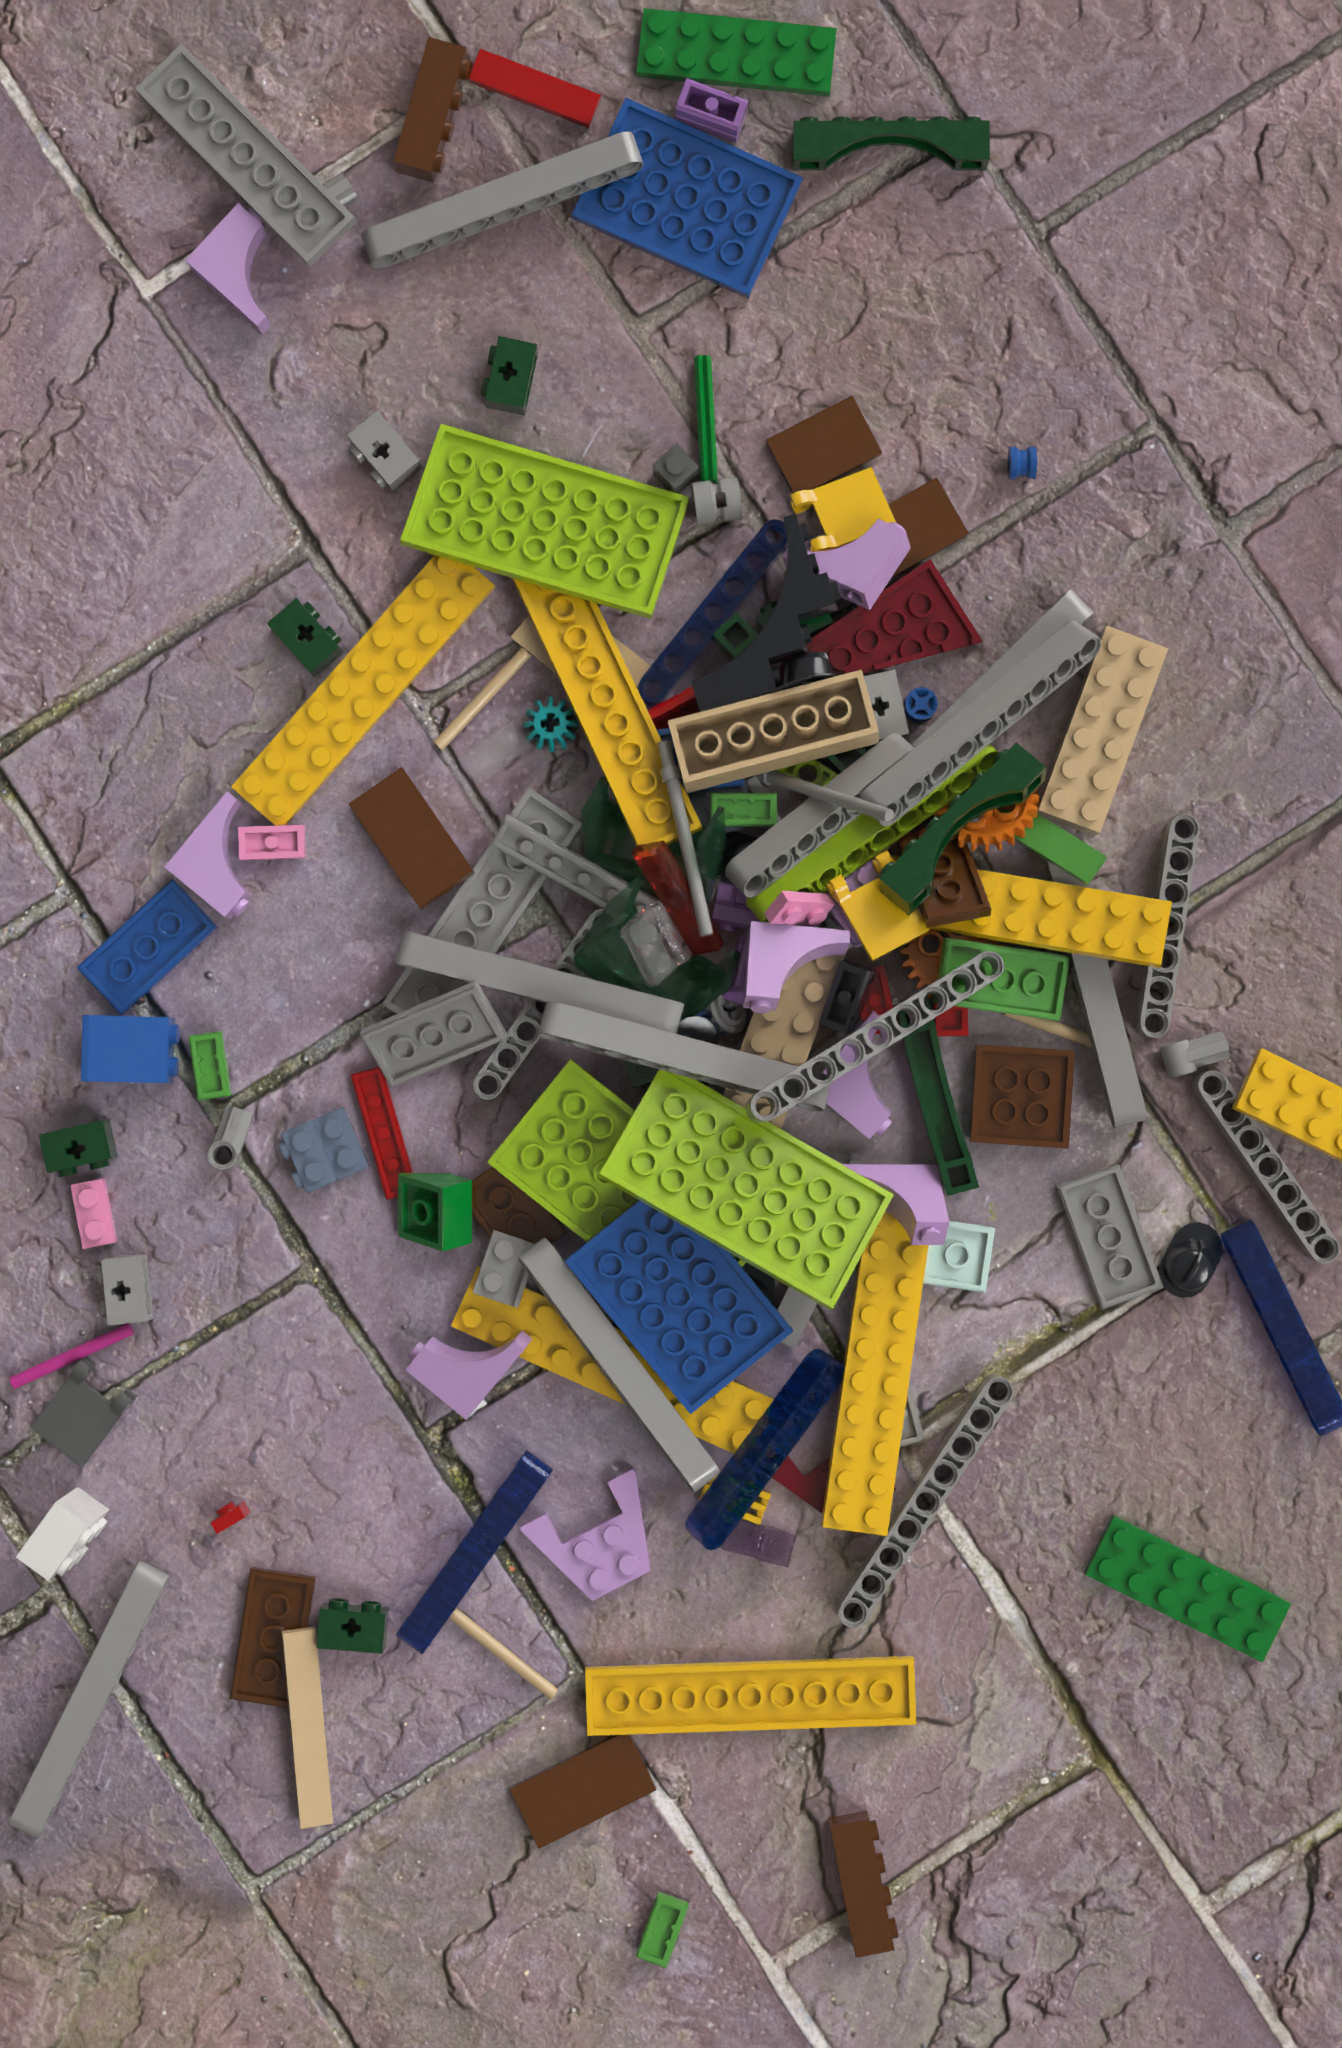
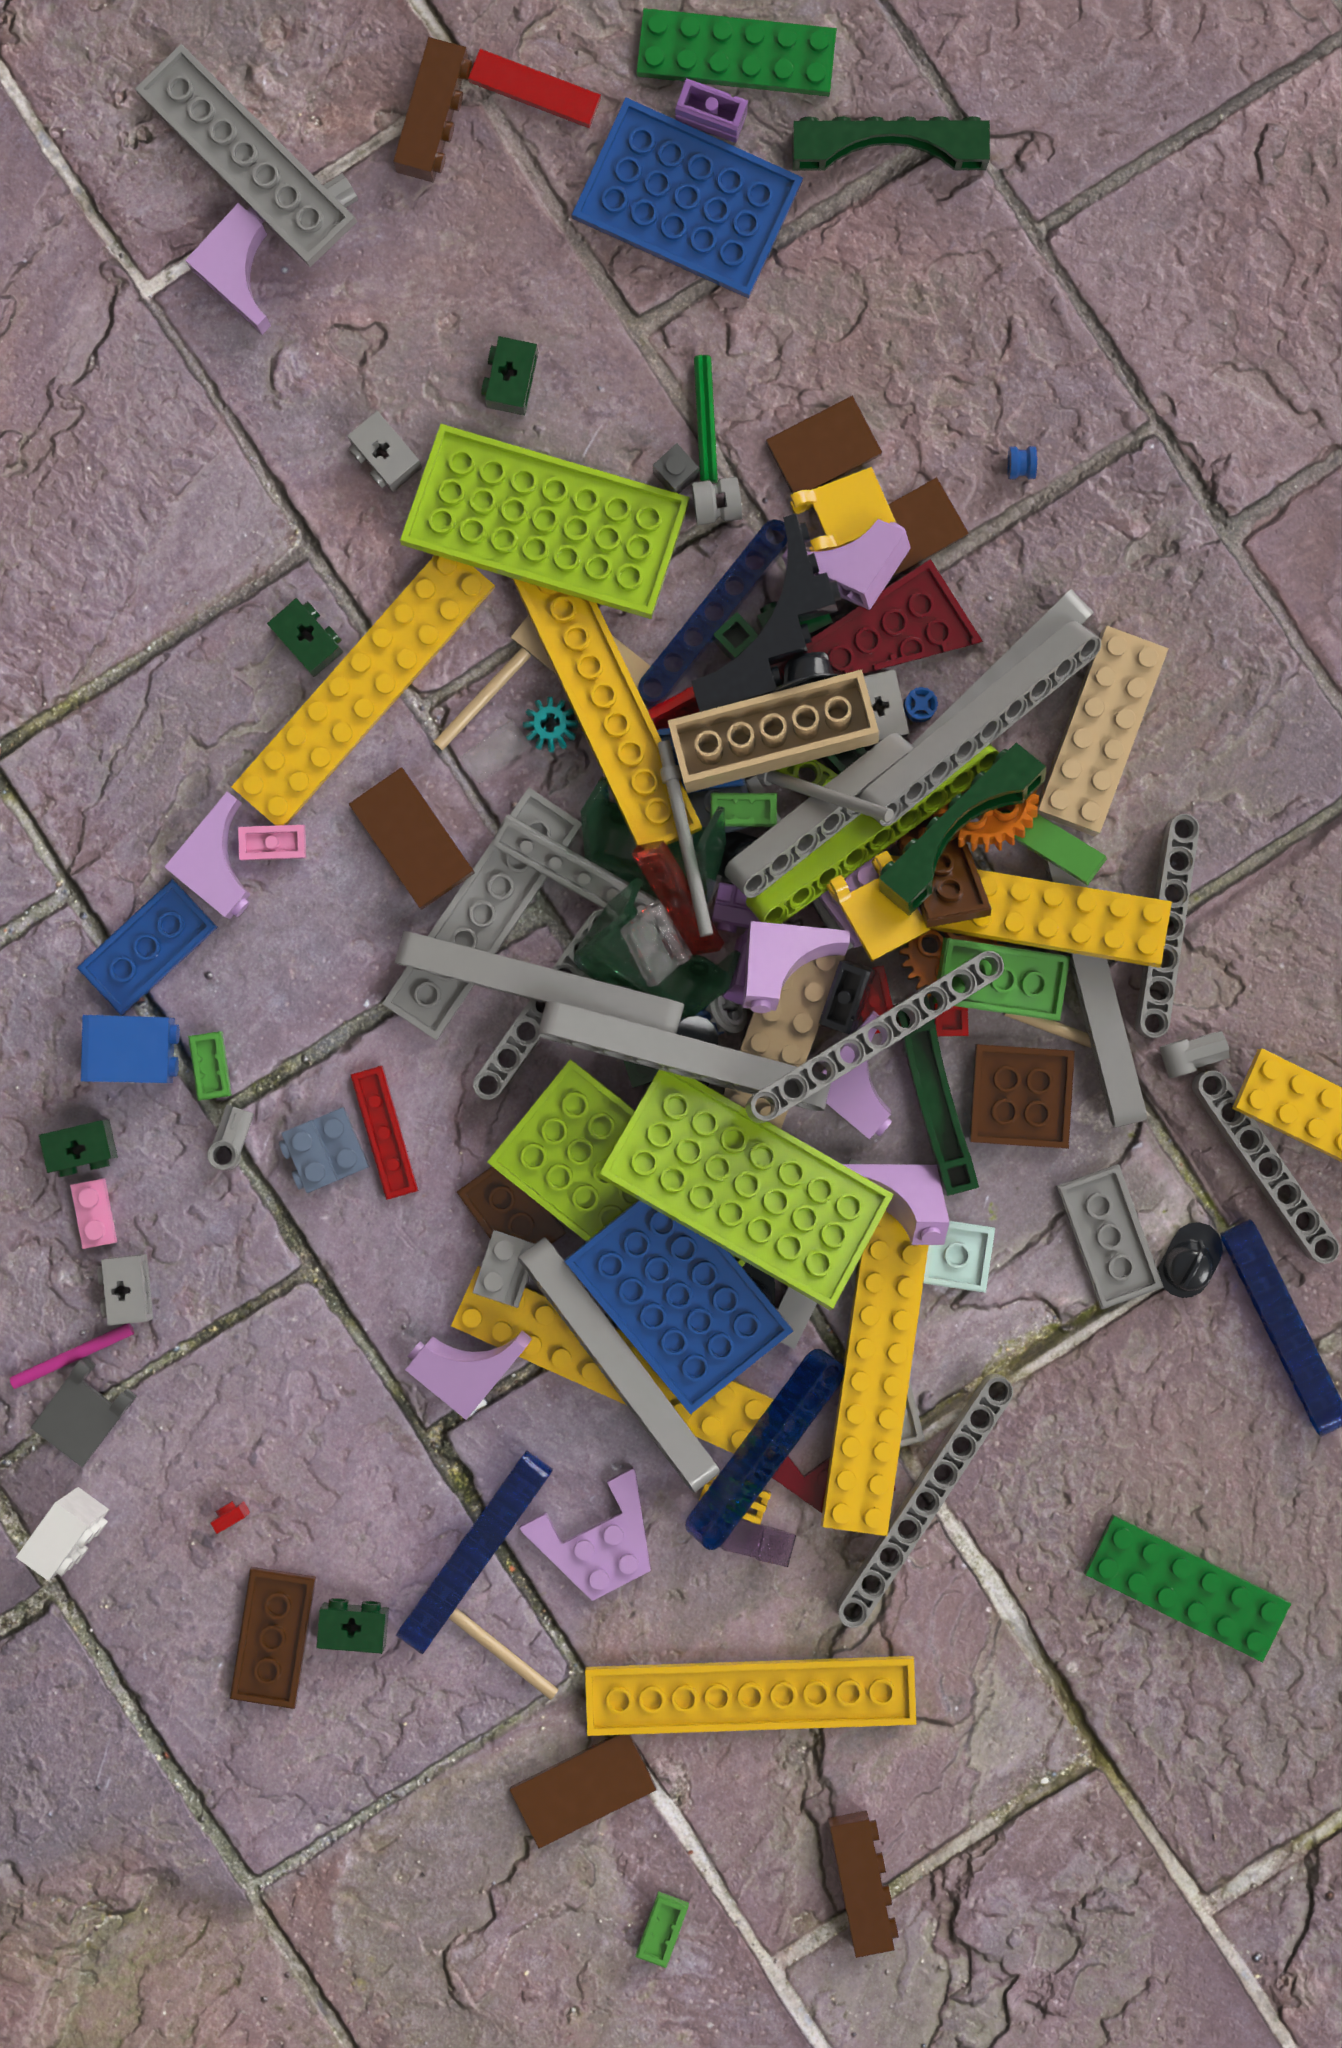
light grey beam [8,1561,170,1839] -> none
tan tile [282,1626,333,1829] -> none
light grey tile [360,980,507,1087] -> none
light grey beam [362,132,644,268] -> none
green slope [398,1173,472,1252] -> none
bright pink plate [764,891,835,926] -> none

